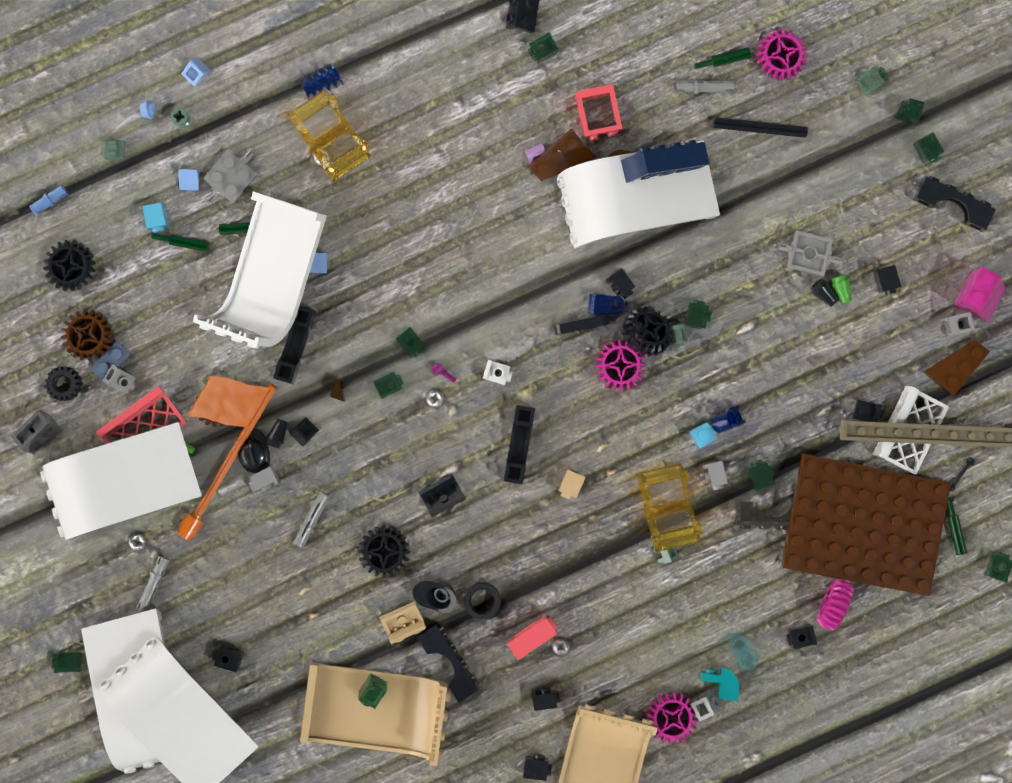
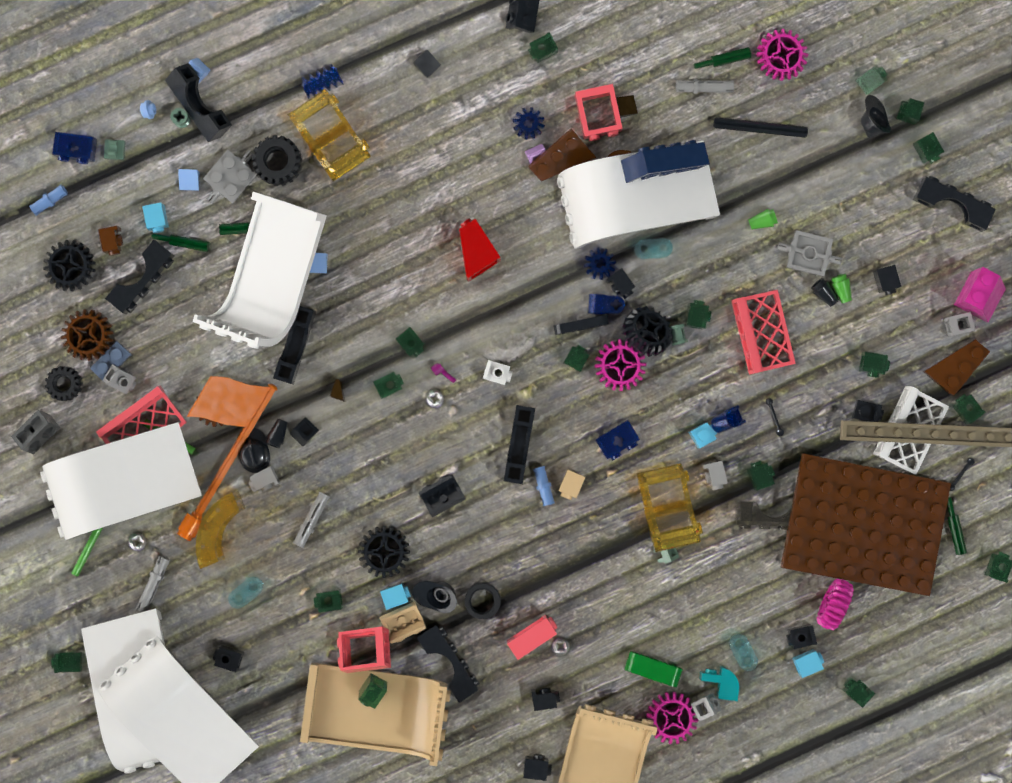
none -> clear blue brick [52,132,97,165]
none -> bright green bar [71,528,103,577]
none -> reddish brown brick [98,226,123,256]
none -> black arch [105,240,175,315]
none -> black arch [165,63,232,142]
none -> clear yellow window [196,491,246,569]
none -> clear light blue plate [228,577,263,609]
none -> black tyre [252,135,303,186]
none -> clear green brick [313,589,343,613]
none -> coral window [337,627,391,673]
none -> medium azure brick [380,583,411,610]
none -> black slope [414,50,441,78]
none -> red slope [459,218,501,282]
none -> clear blue gear [513,107,545,140]
none -> medium blue pin [533,466,555,506]
none -> clear green brick [563,345,589,373]
none -> clear blue gear [584,247,616,280]
none -> clear blue brick [595,420,640,461]
none -> dark brown slope [616,95,638,118]
none -> green beam [624,651,683,688]
none -> clear light blue plate [634,238,673,260]
none -> coral fence [731,290,796,375]
none -> bright green cone [748,209,778,230]
none -> black hinge [766,398,784,436]
none -> medium azure brick [792,649,824,678]
none -> clear green brick [842,677,876,708]
none -> clear green brick [859,352,890,378]
none -> black piece [861,95,891,138]
none -> clear green brick [953,393,986,424]

